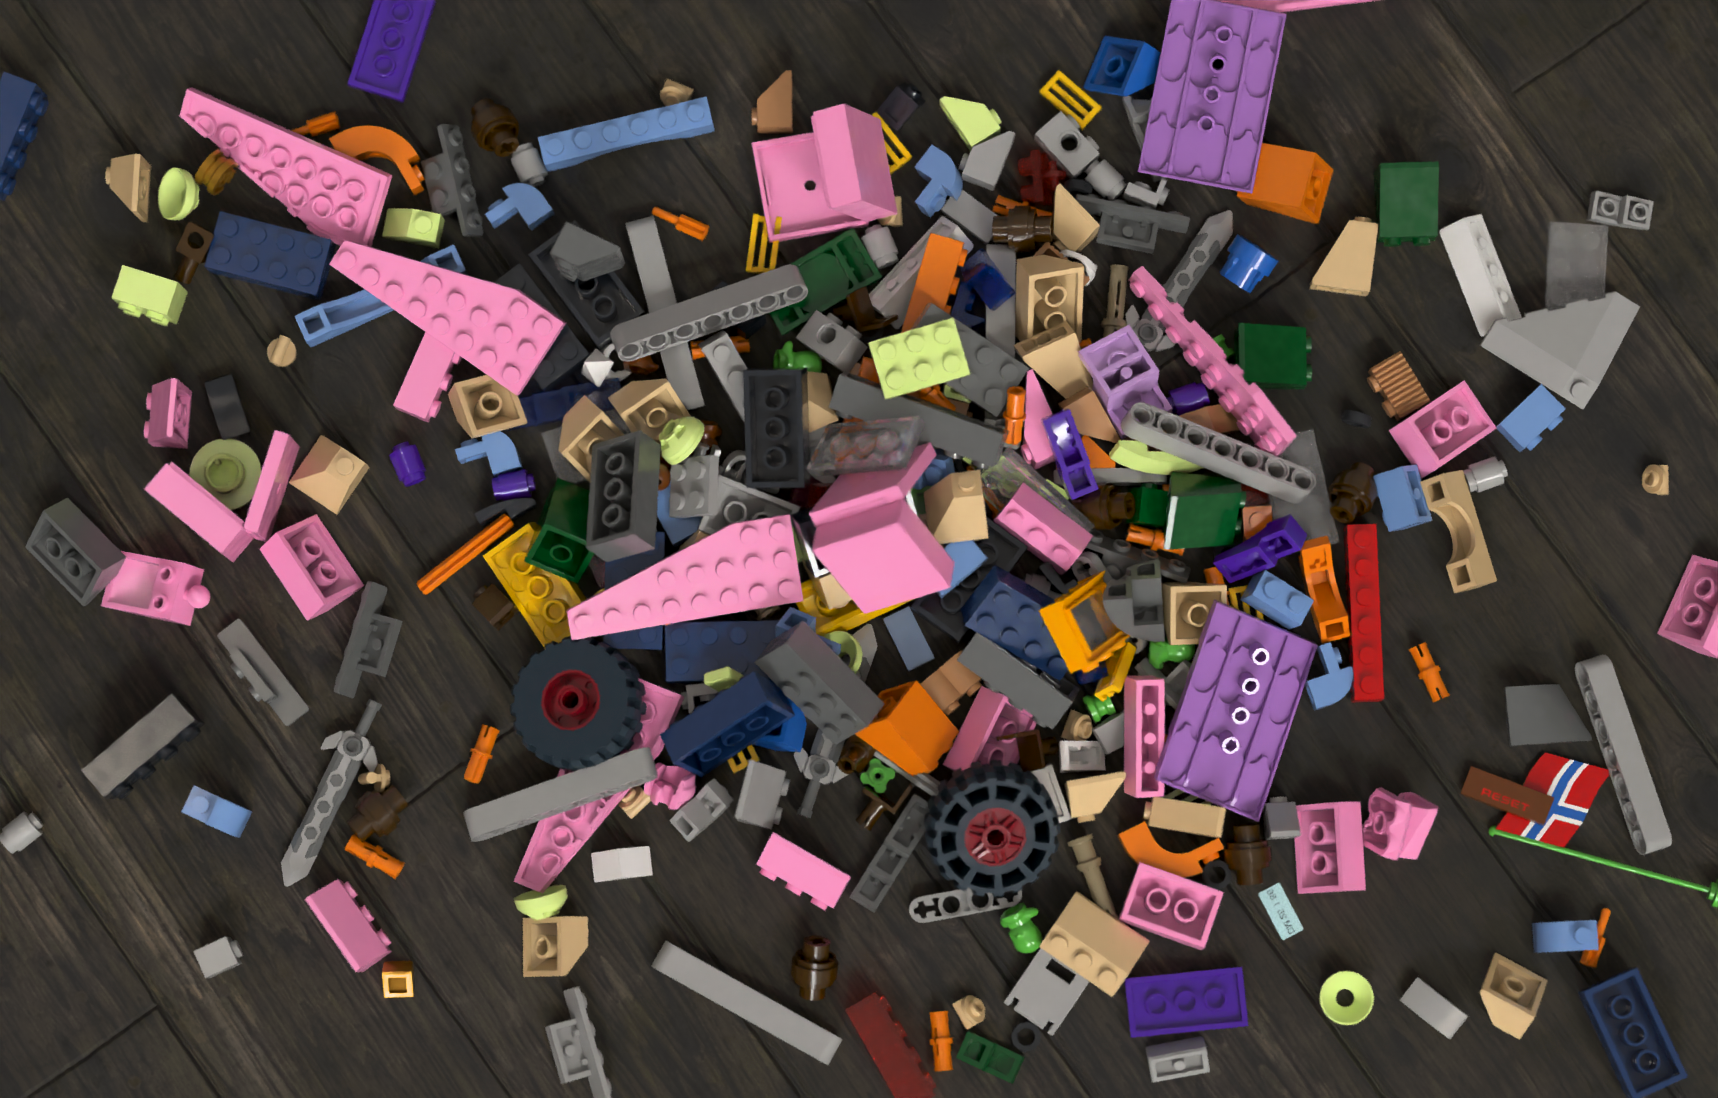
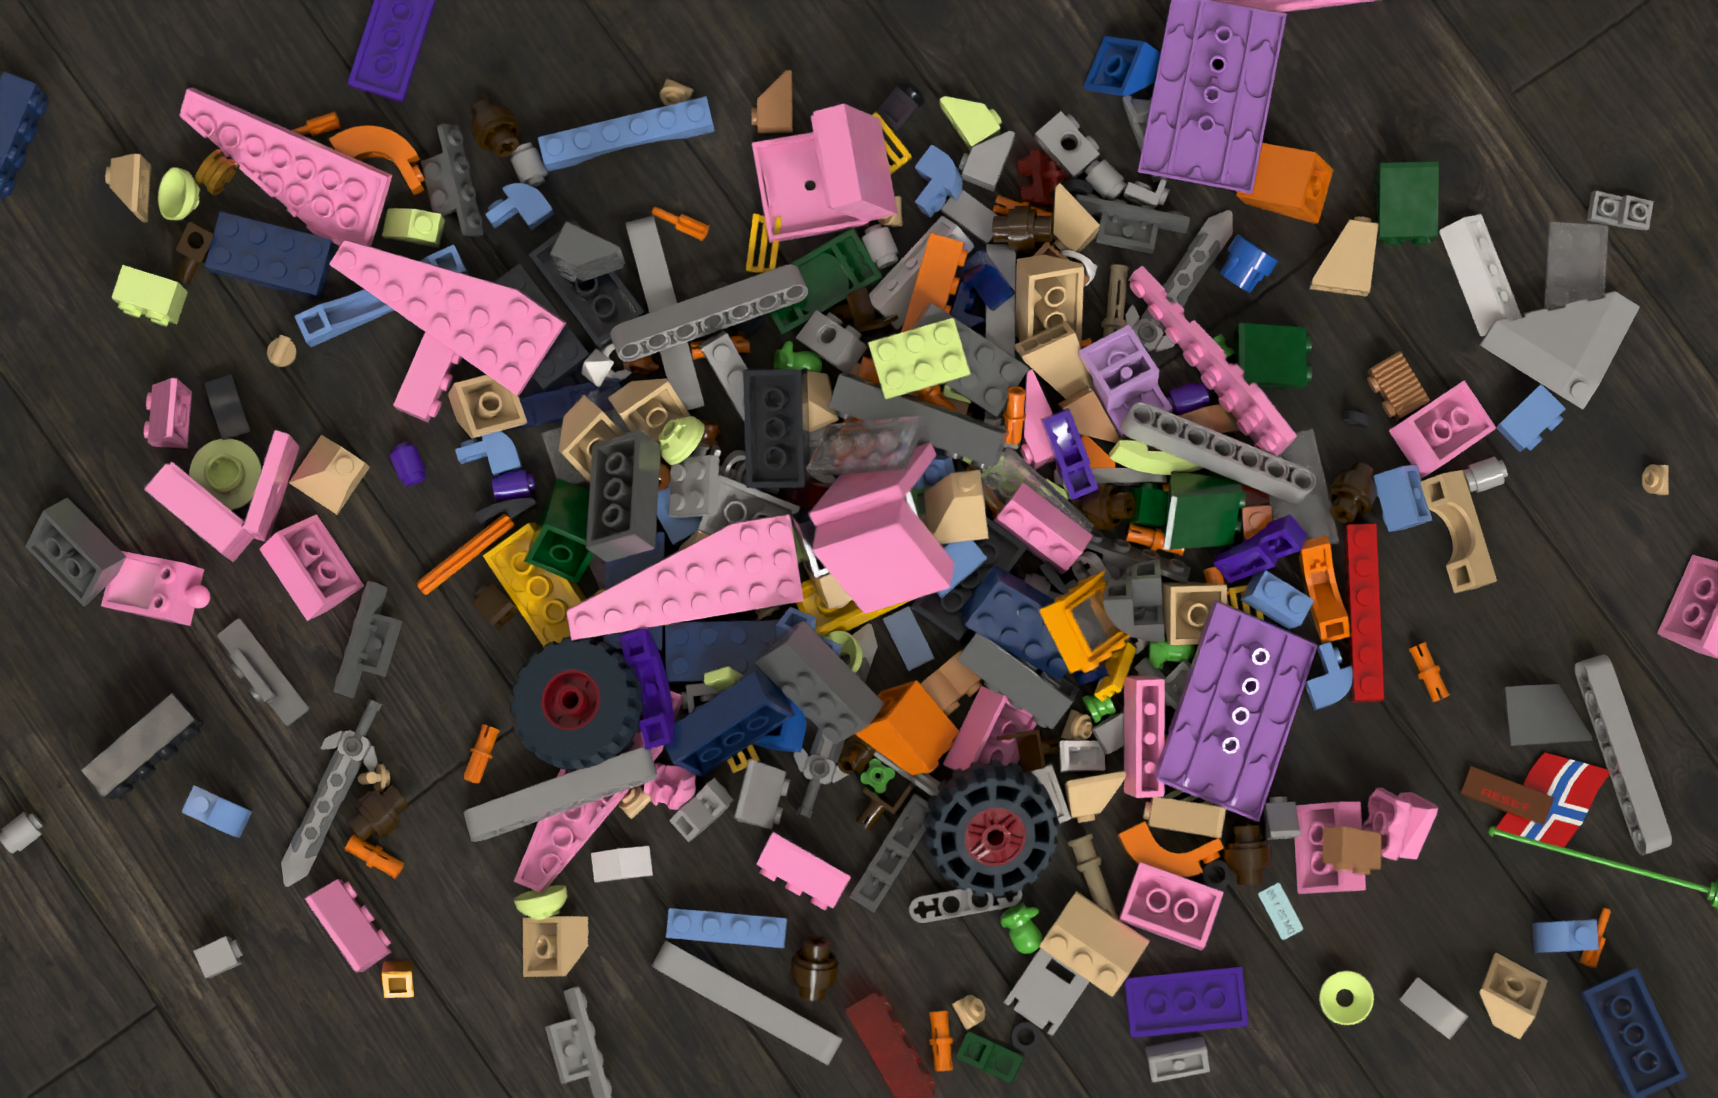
yellow tile [1039,70,1102,130] -> none
none -> dark purple slope [620,628,674,750]
none -> medium blue brick [666,908,787,948]
none -> medium nougat brick [1321,826,1381,875]

